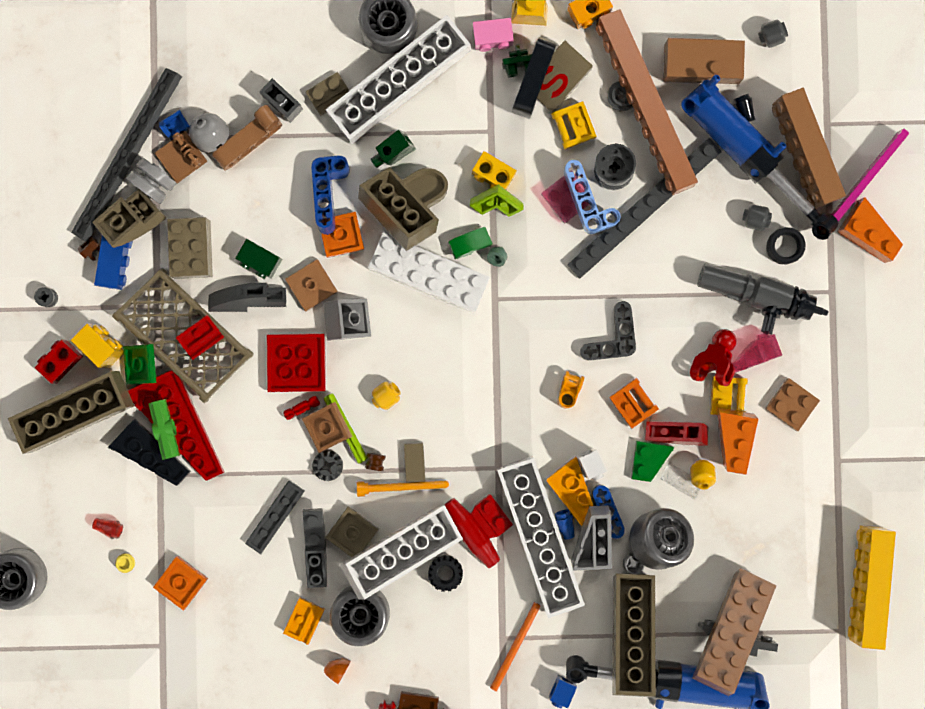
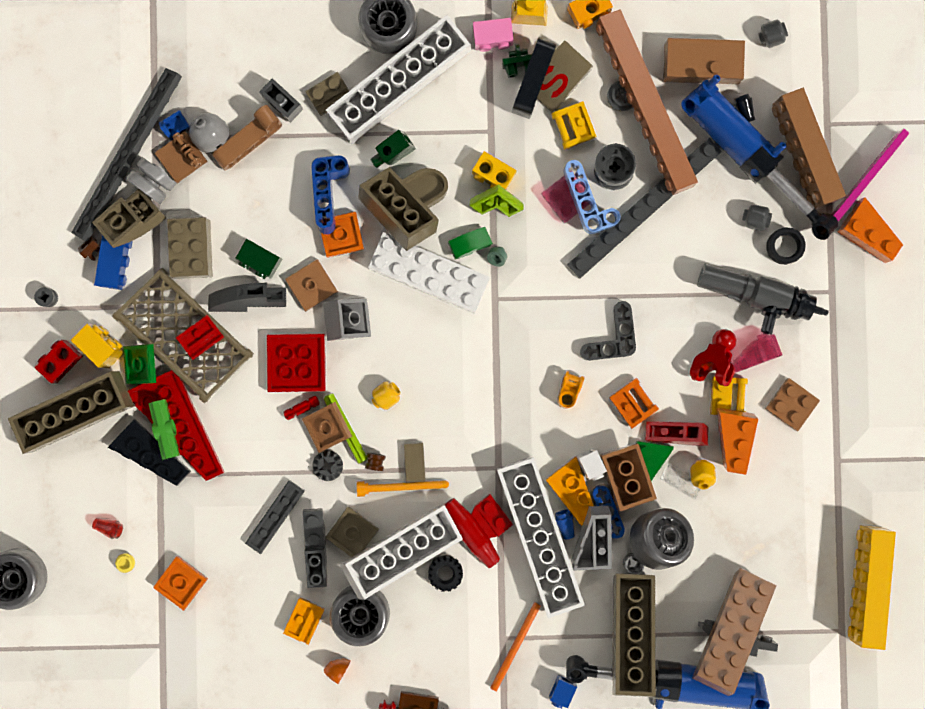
none -> medium nougat slope [600,443,657,512]

